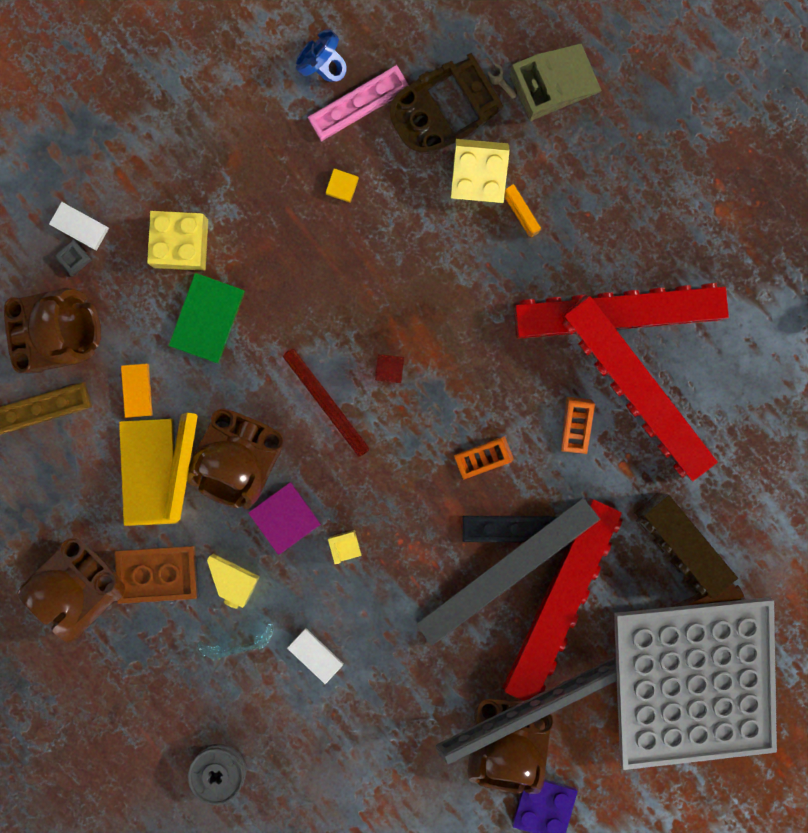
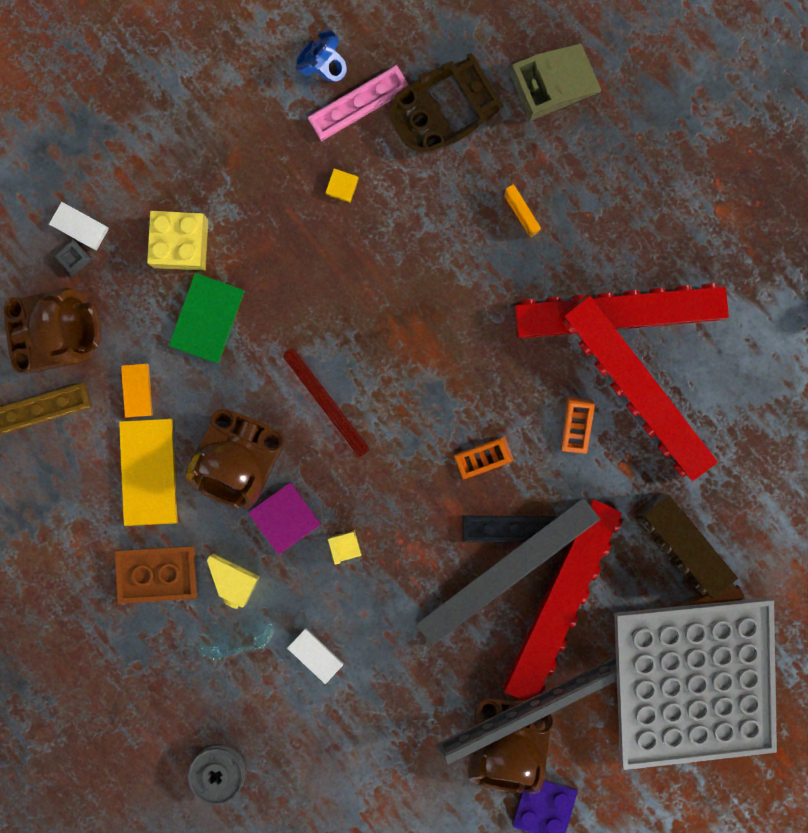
reddish brown piece [17,537,125,643] -> none
yellow tile [163,412,198,521] -> none
clear red brick [375,354,404,385] -> none
light yellow brick [451,139,510,203] -> none
dark tan hand [488,64,517,99] -> none

